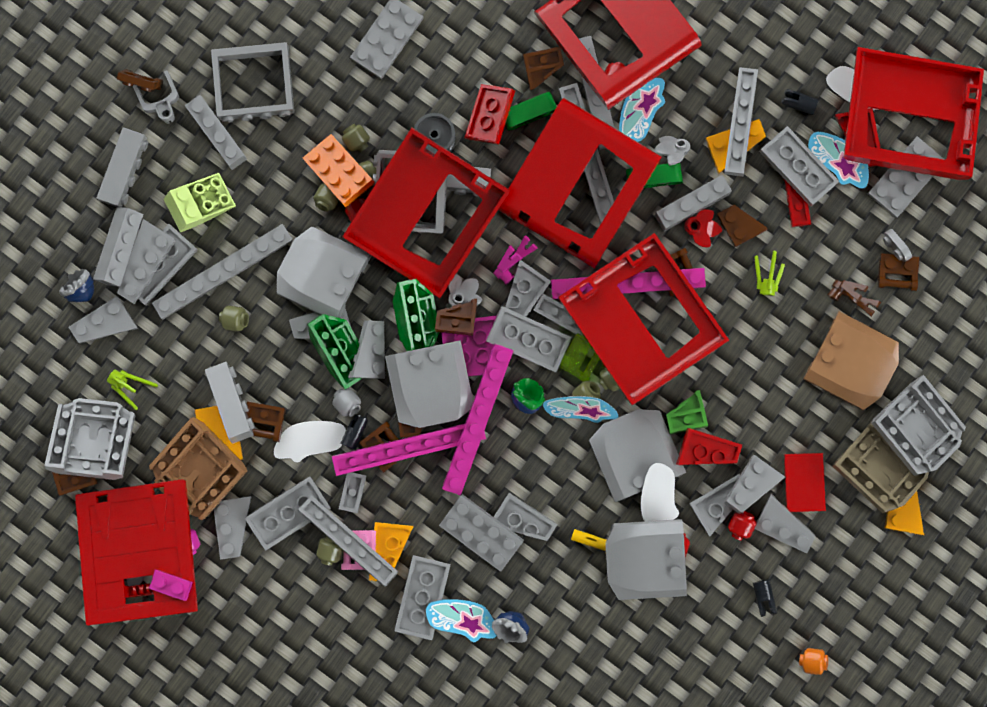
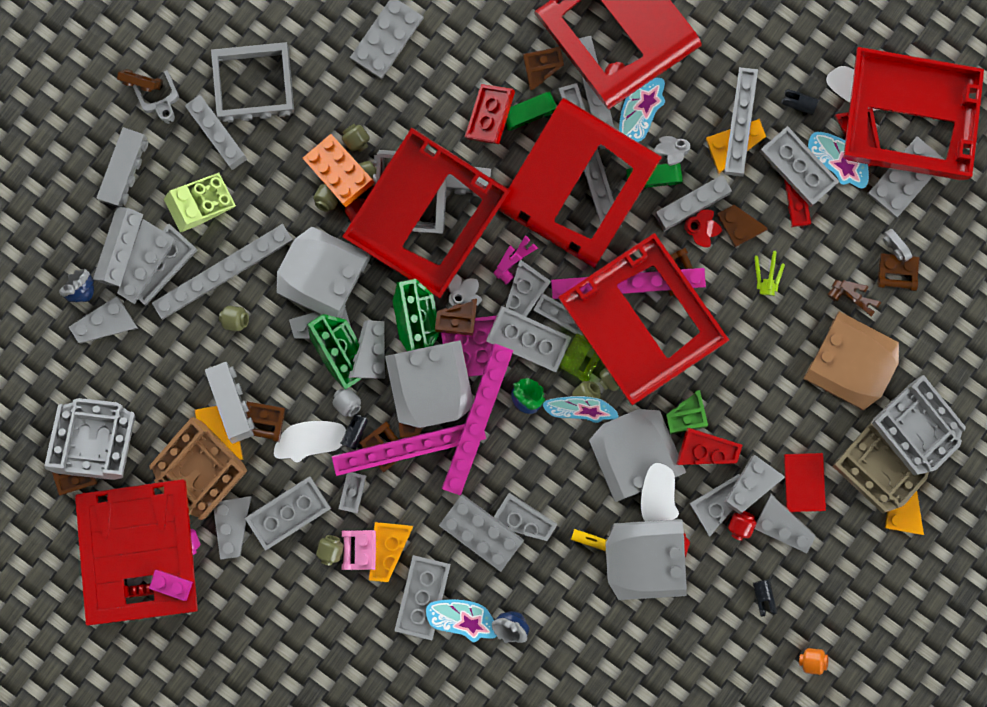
lime plant [107,369,158,410] -> none
light grey plate [298,495,398,587] -> none
dark grey wheel [414,113,456,153] -> none

